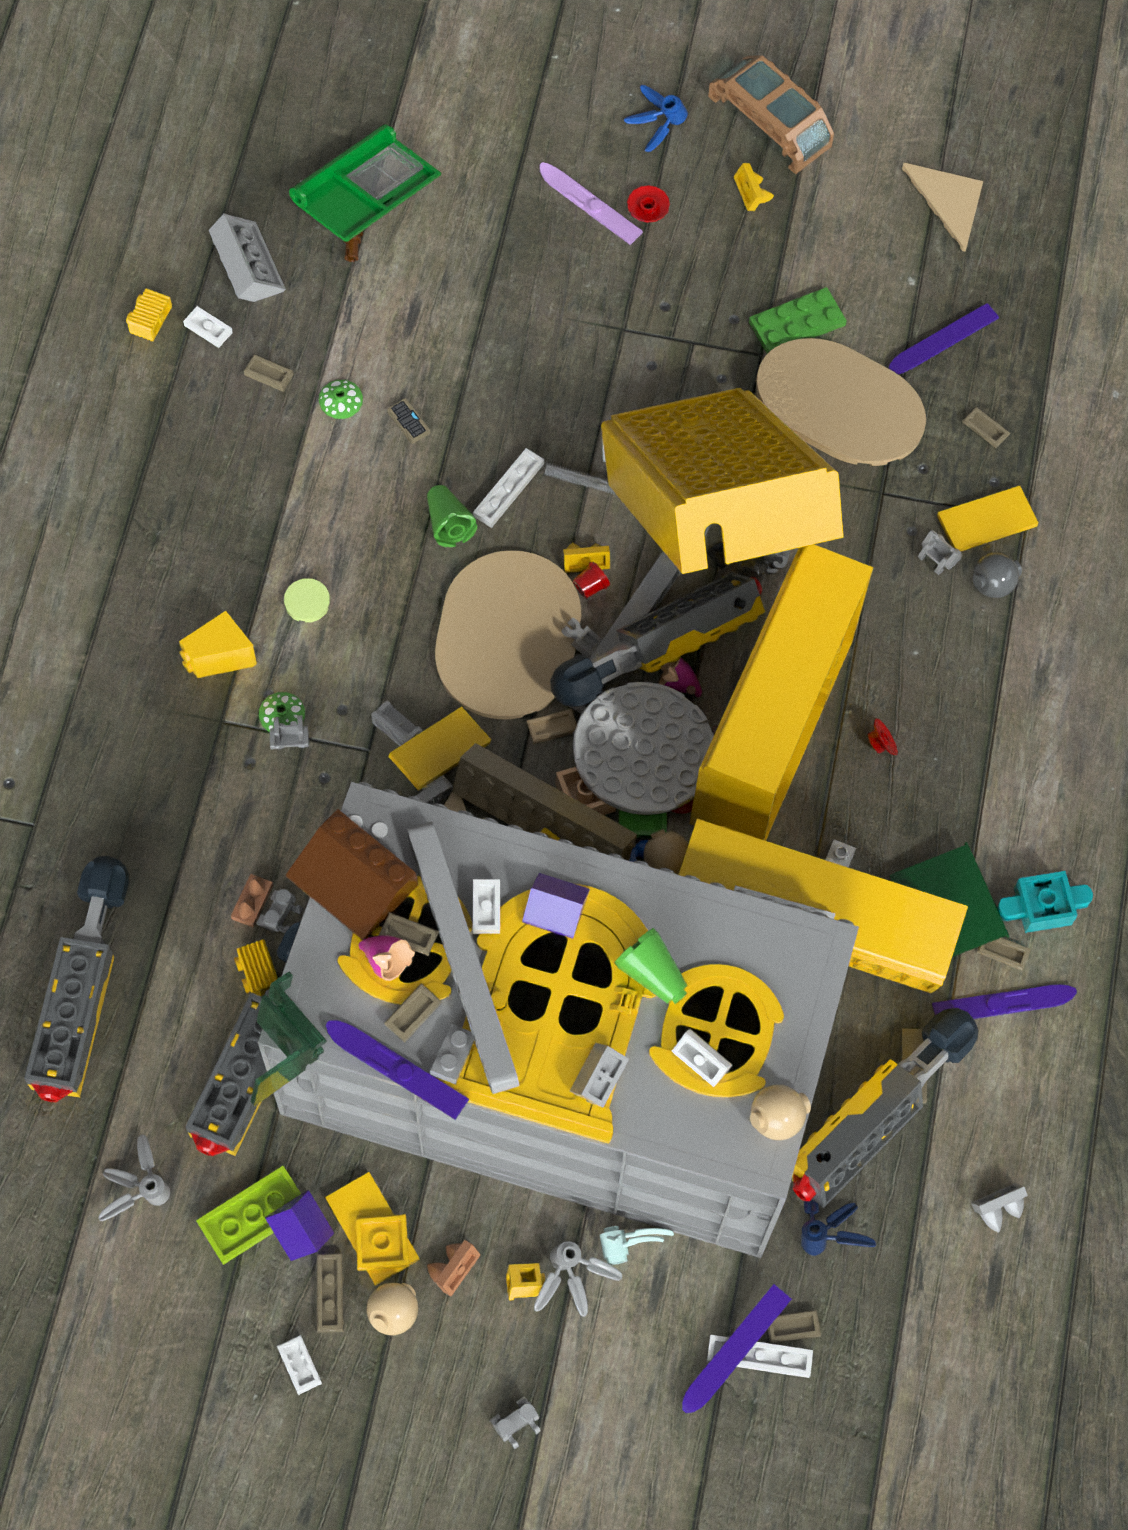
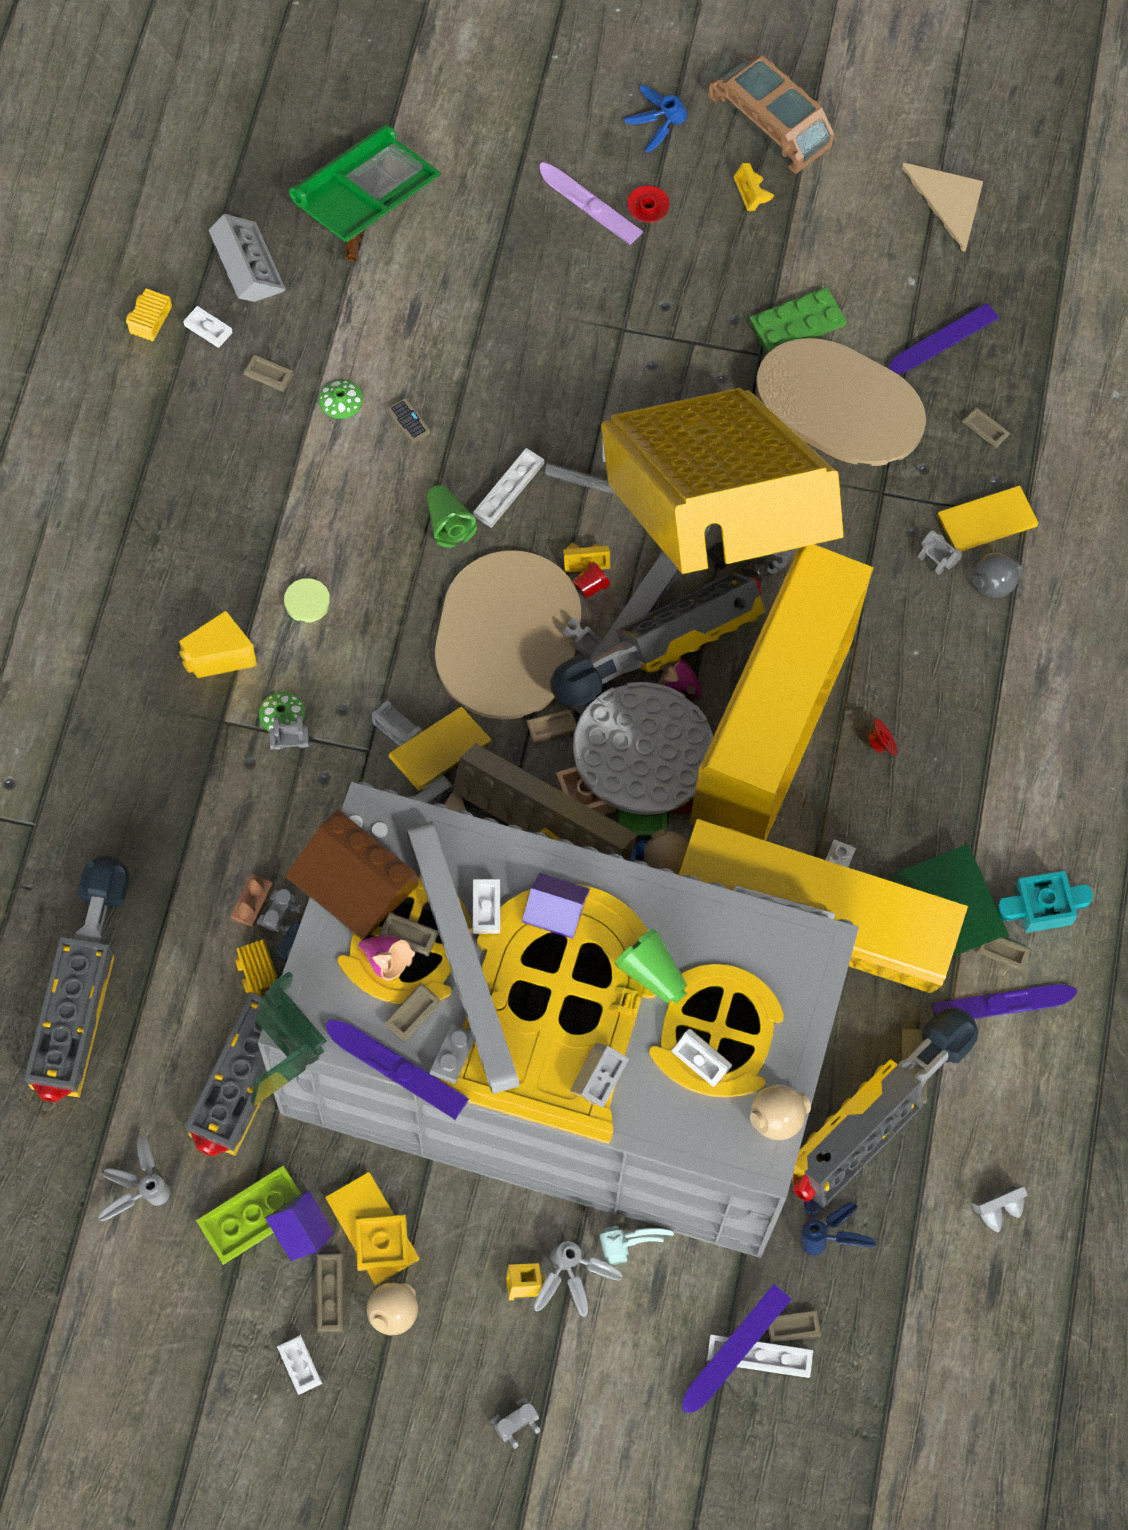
nougat tile [427,1240,480,1296] -> none

